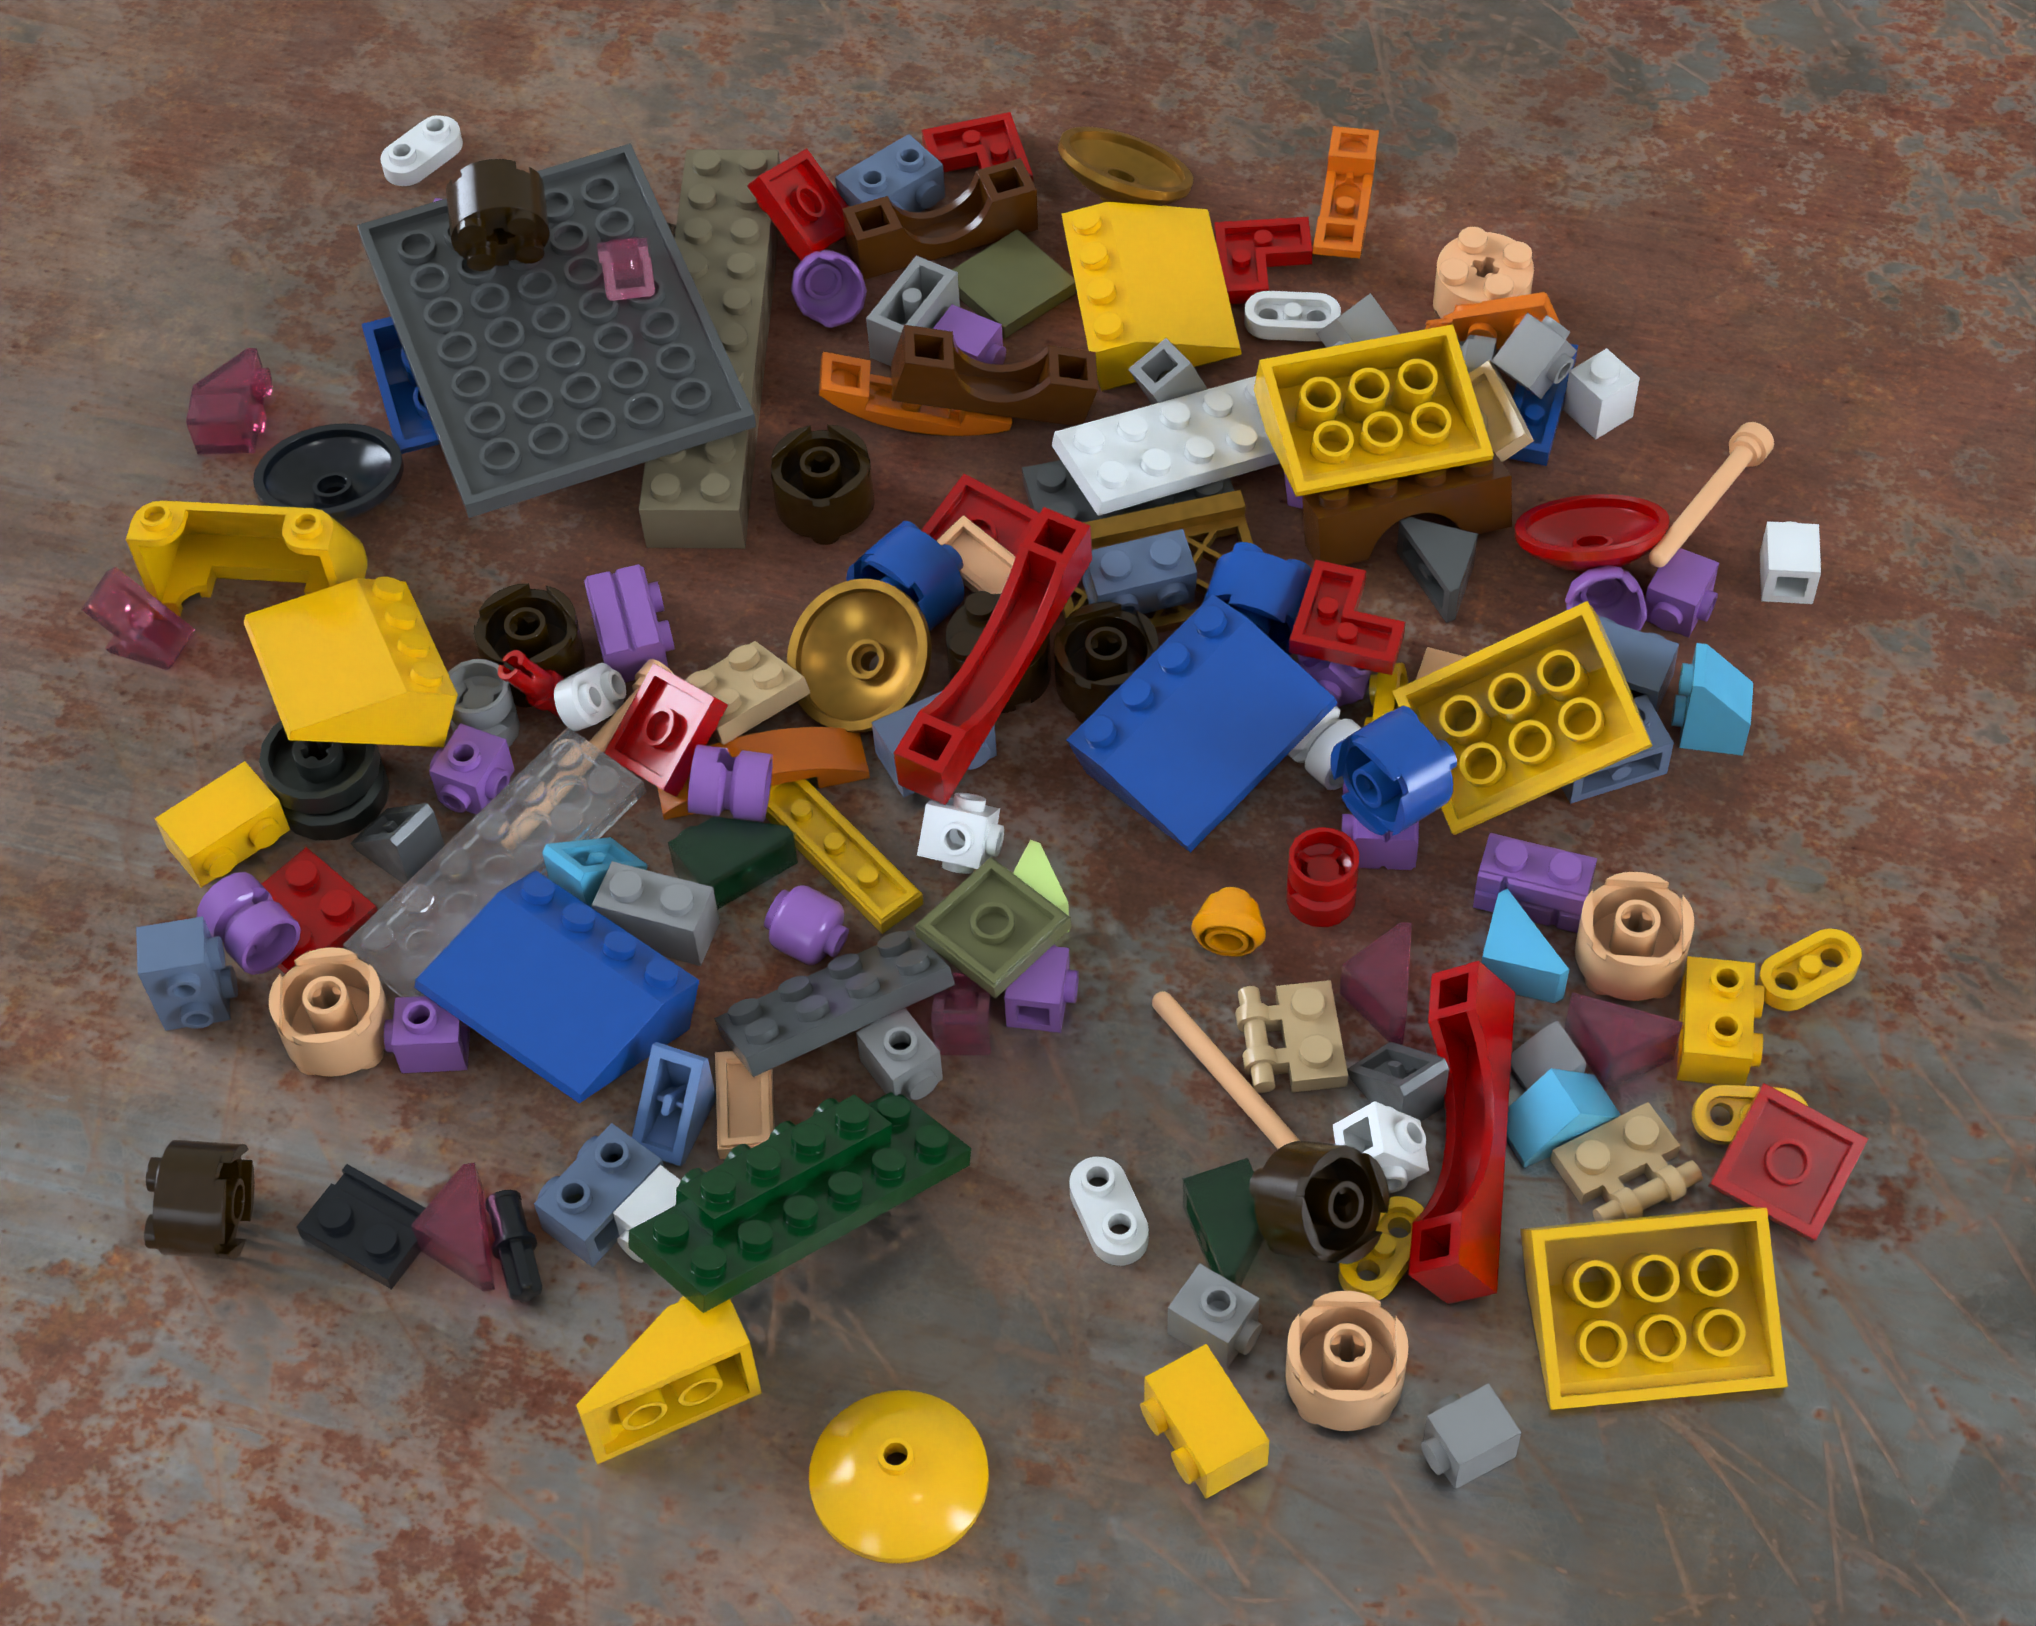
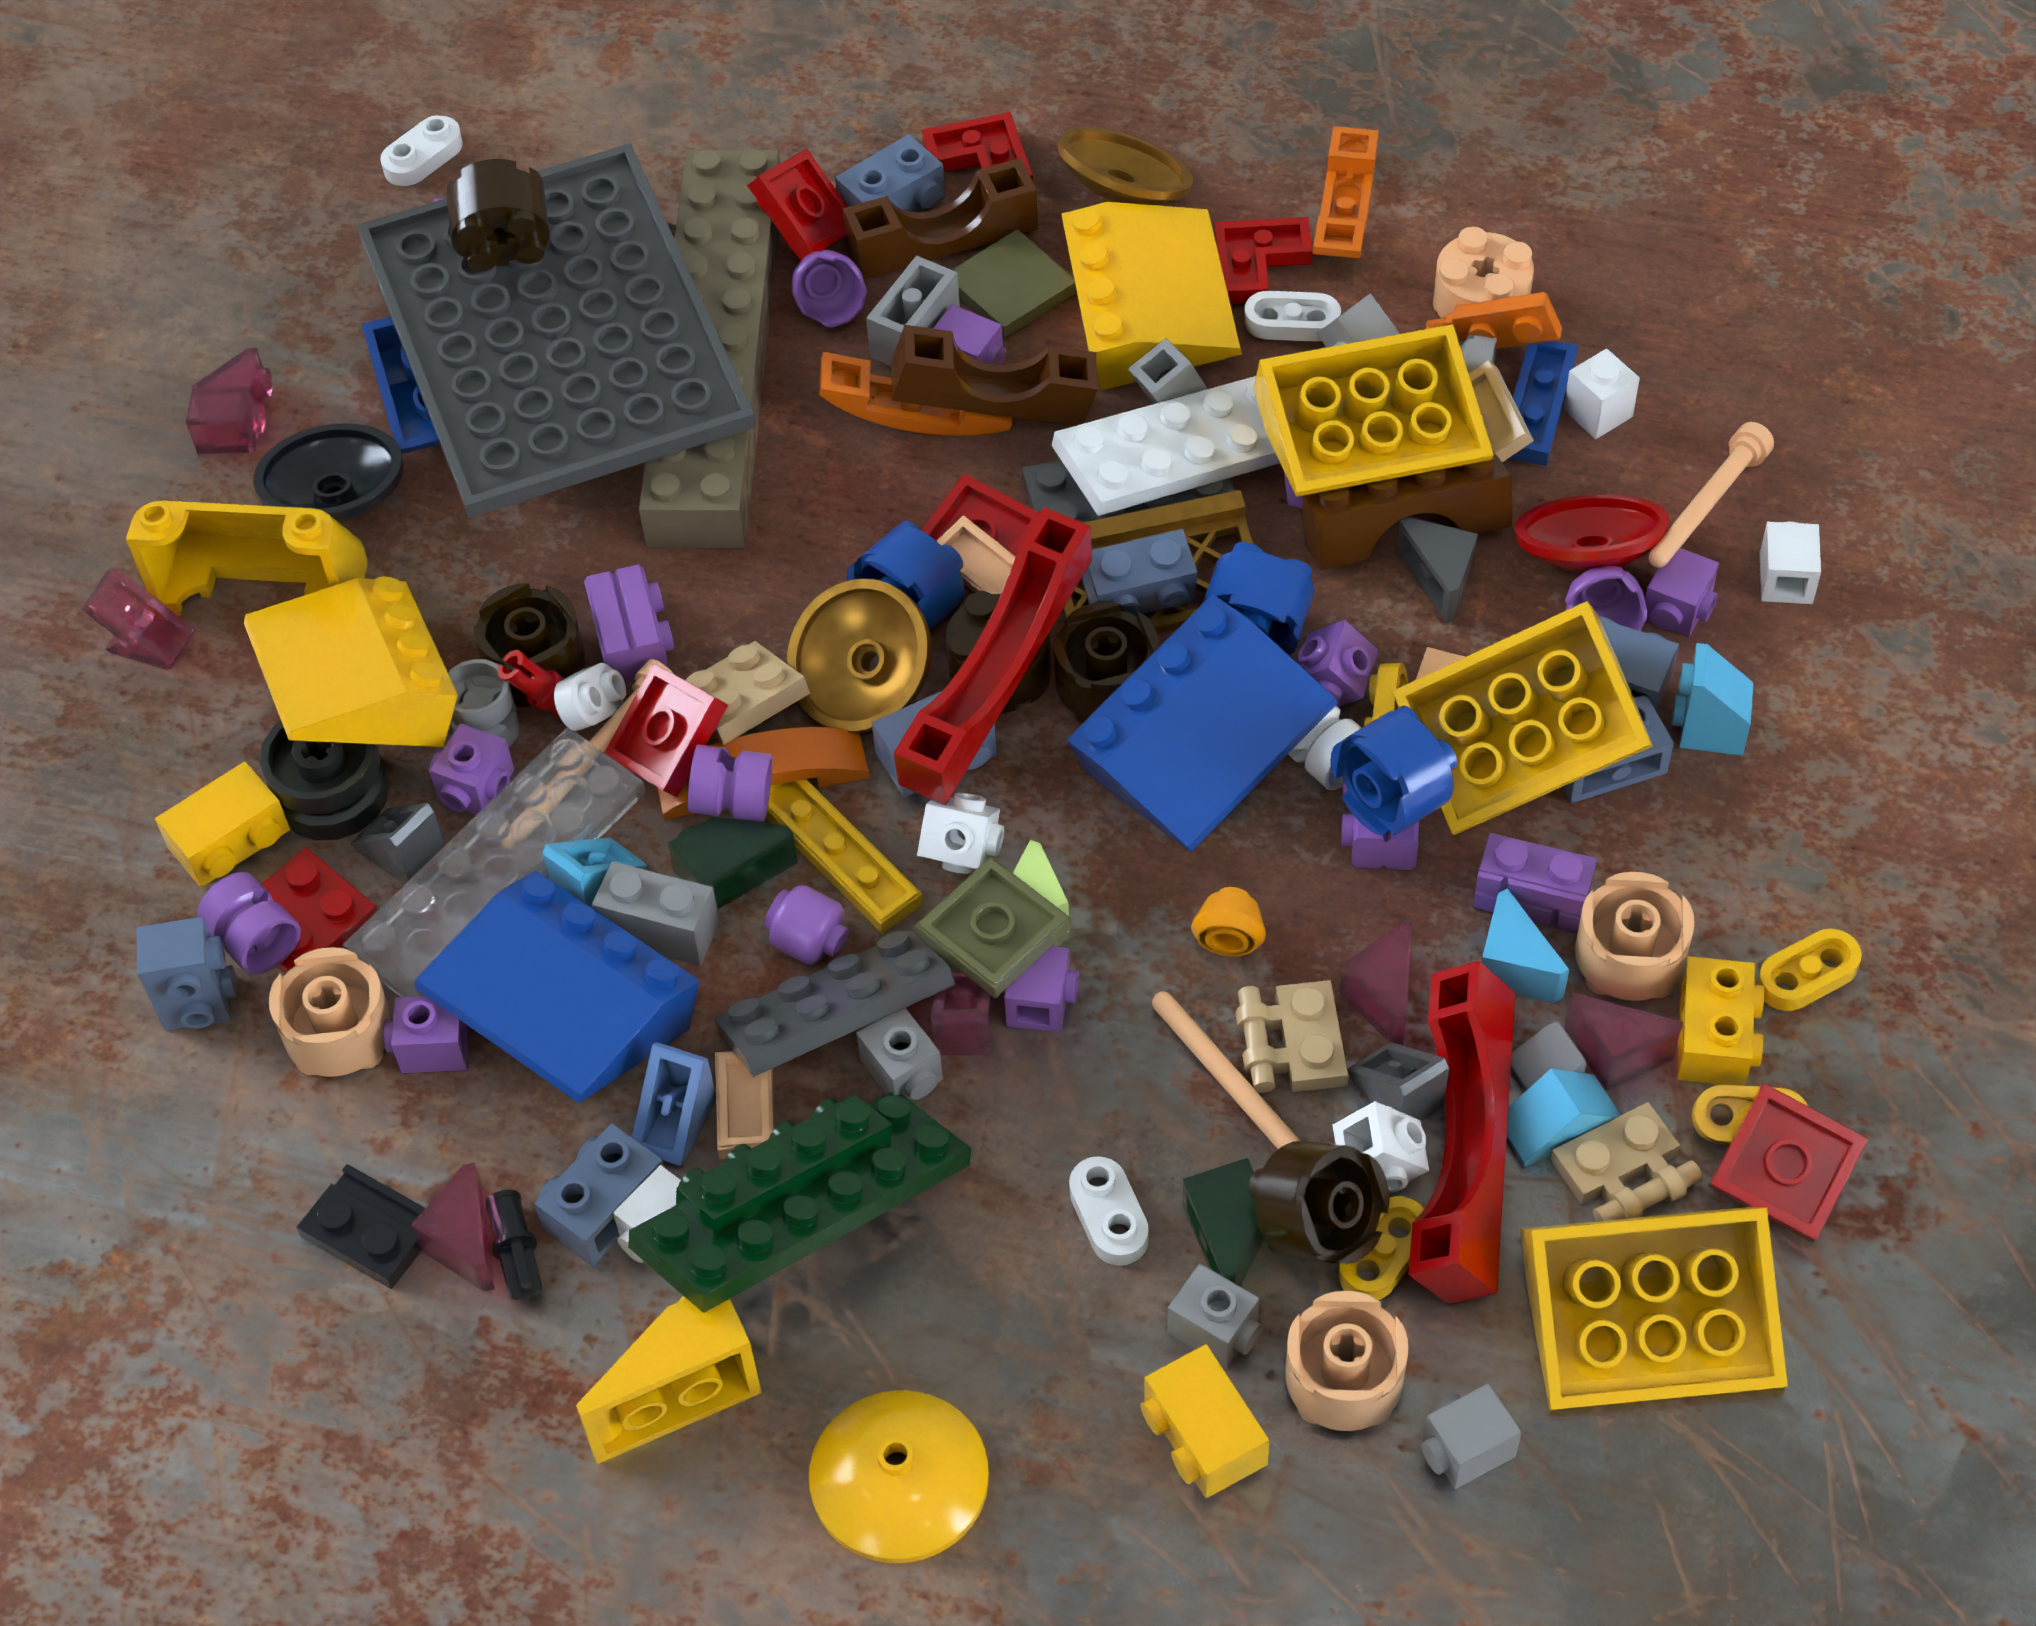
dark brown brick [144,1140,255,1260] -> none
clear pink slope [597,235,655,301] -> none
dark brown brick [771,424,875,545] -> none
red wheel [1286,827,1359,927] -> none
red plate [1289,560,1406,675] -> none
light grey brick [1491,313,1577,399] -> none

